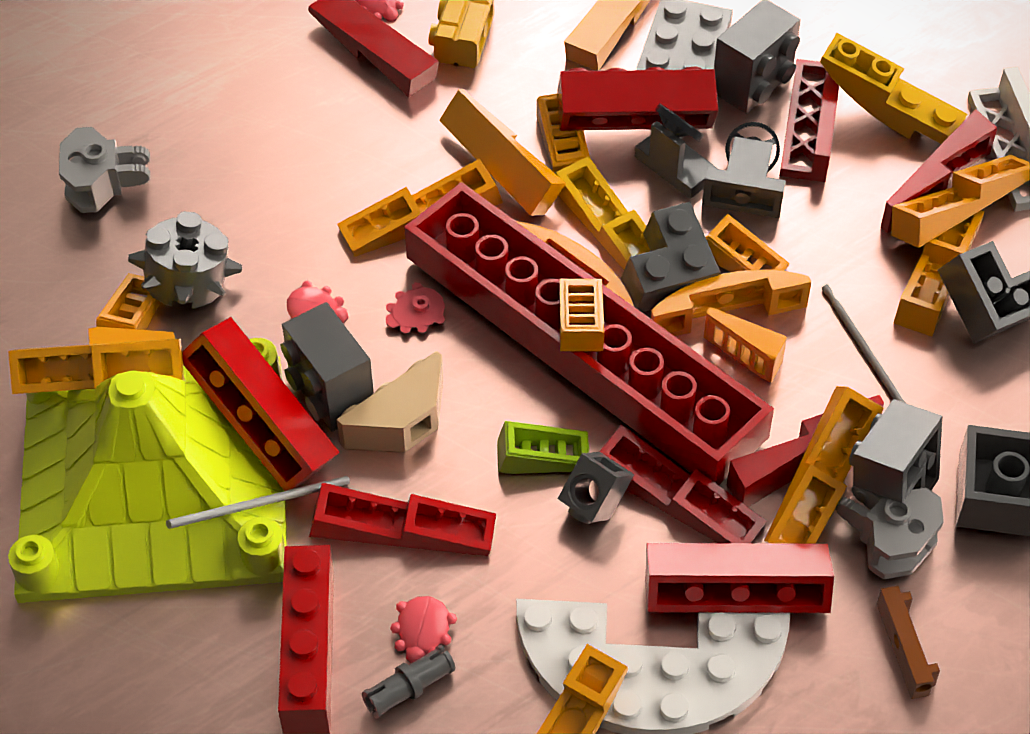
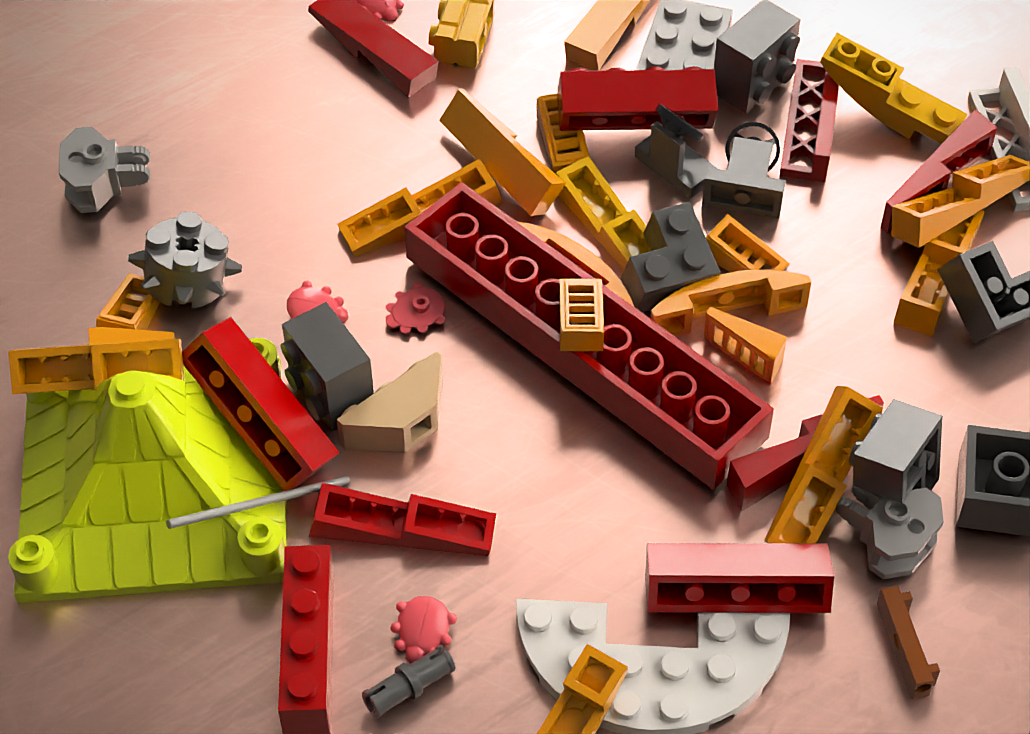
lime slope [497,421,589,474] -> none
dark grey brick [557,452,634,524] -> none
red slope [599,425,767,543] -> none
light grey piece [822,284,906,403] -> none

